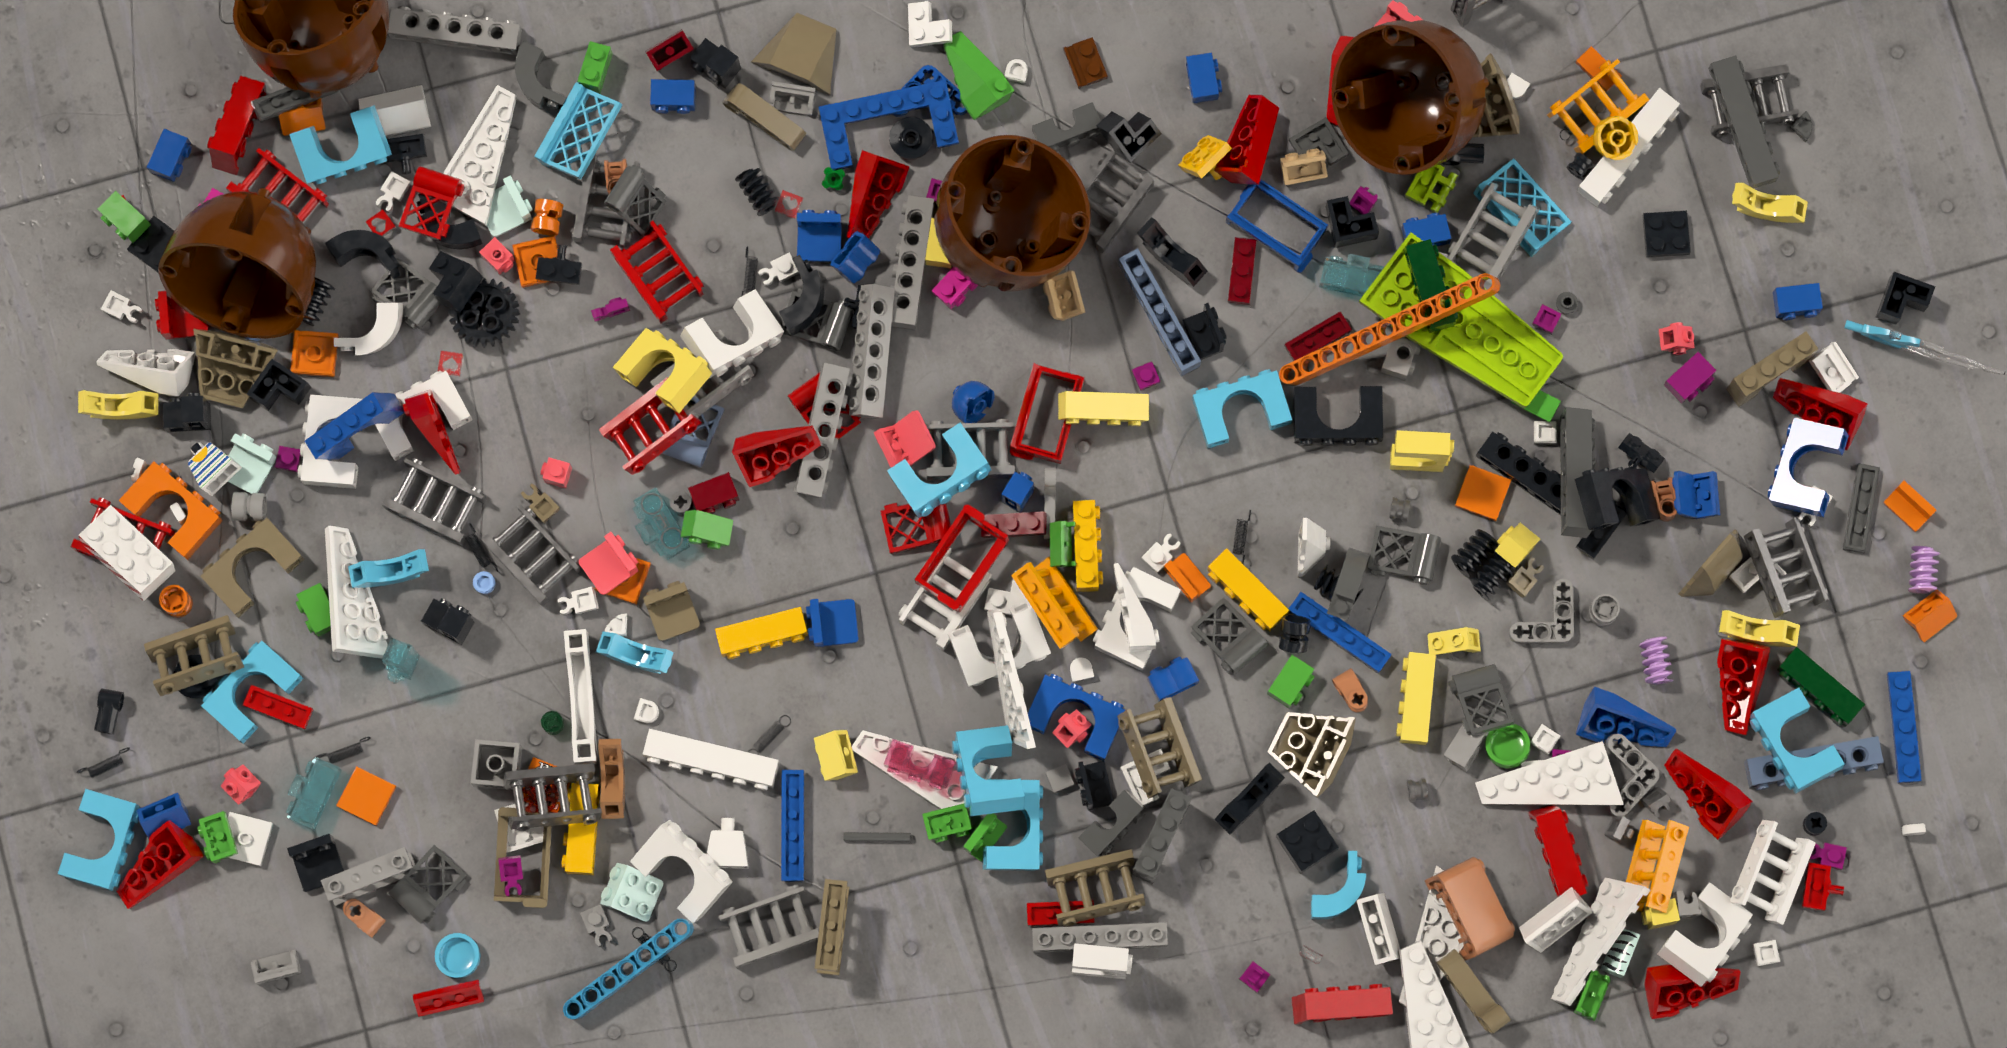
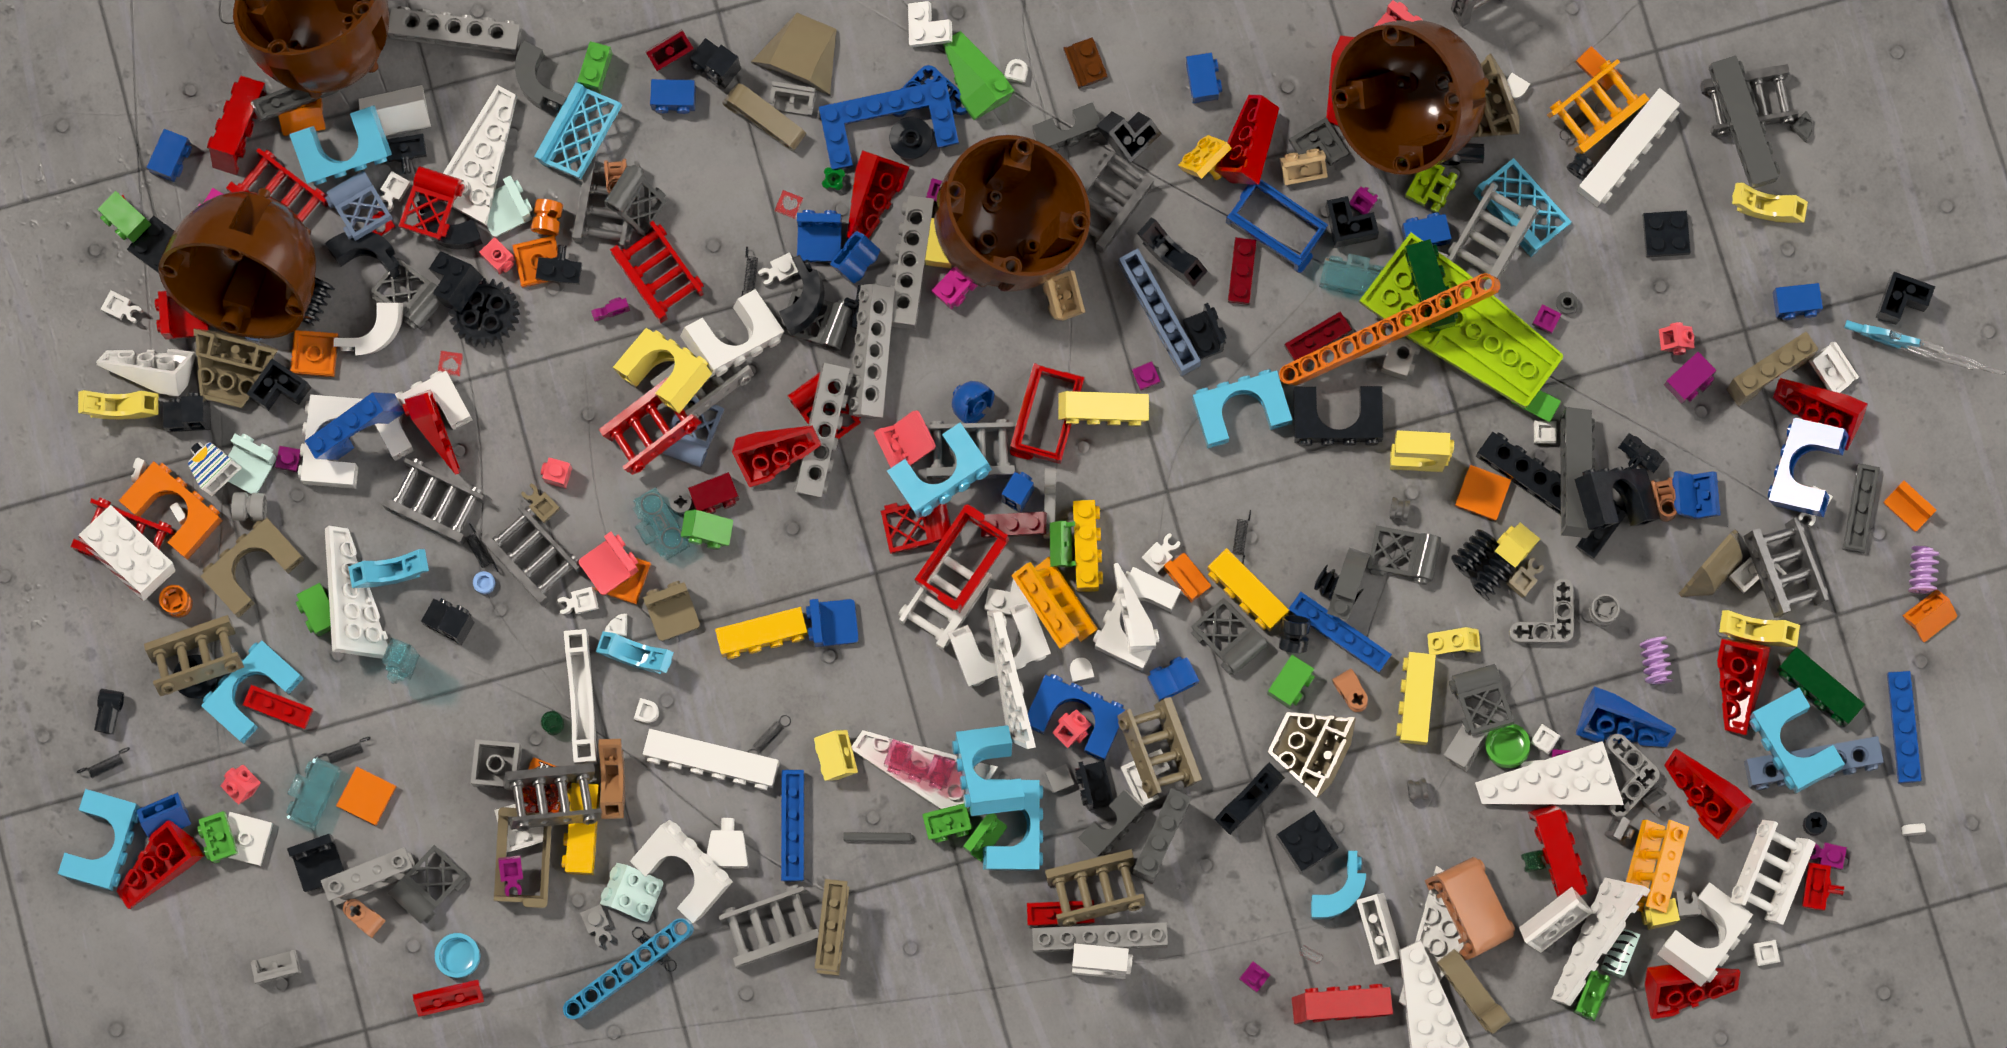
black piece [735,168,779,216] -> none
white wedge [1298,518,1330,577] -> none
yellow cylinder [1593,116,1638,160] -> none
none -> sand blue piece [325,170,393,241]
none -> clear green wheel [1521,850,1546,873]

